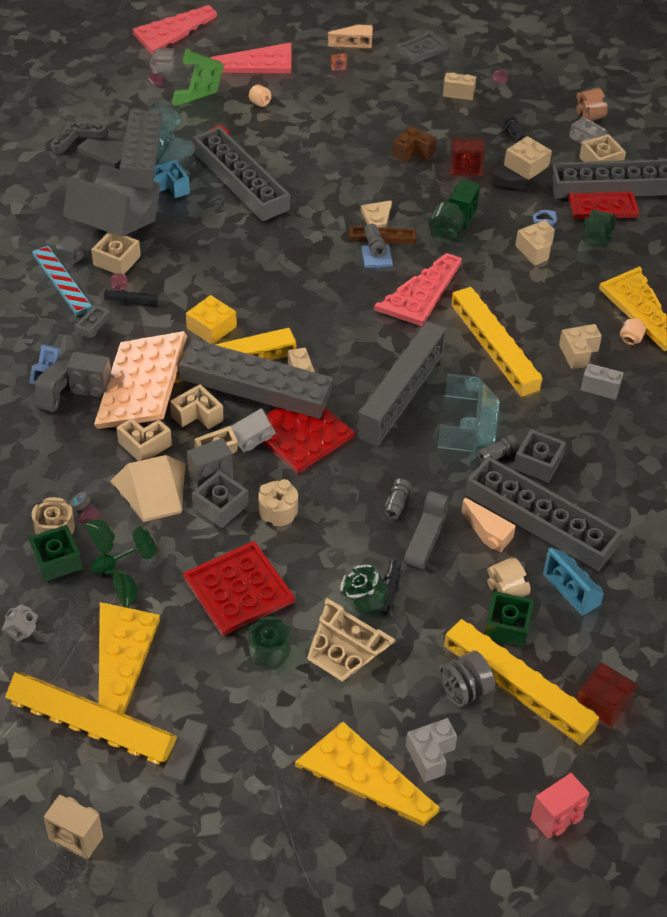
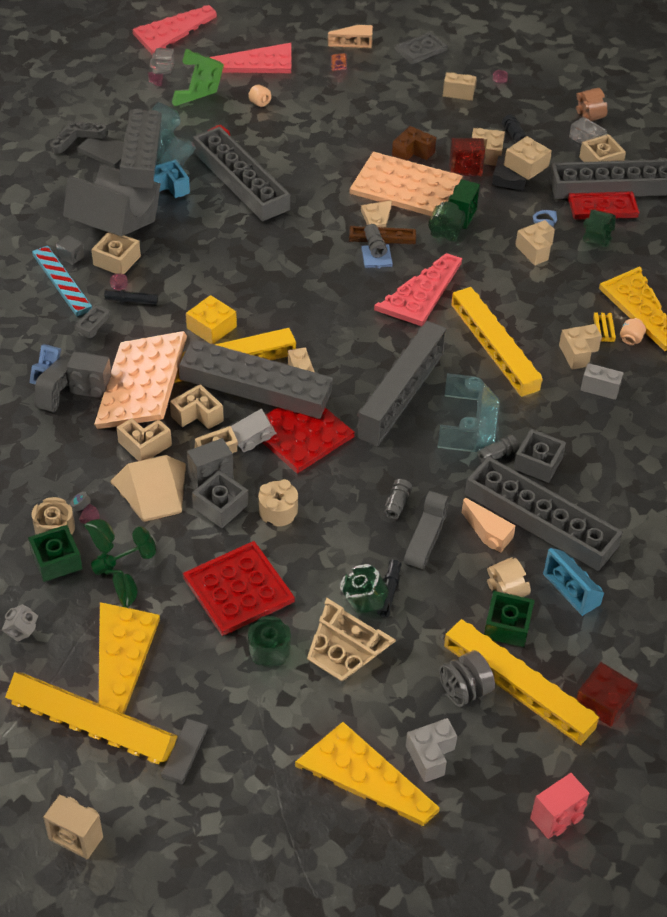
none -> light nougat plate [350,152,463,219]
none -> tan brick [470,128,505,166]
none -> yellow tile [593,313,616,342]

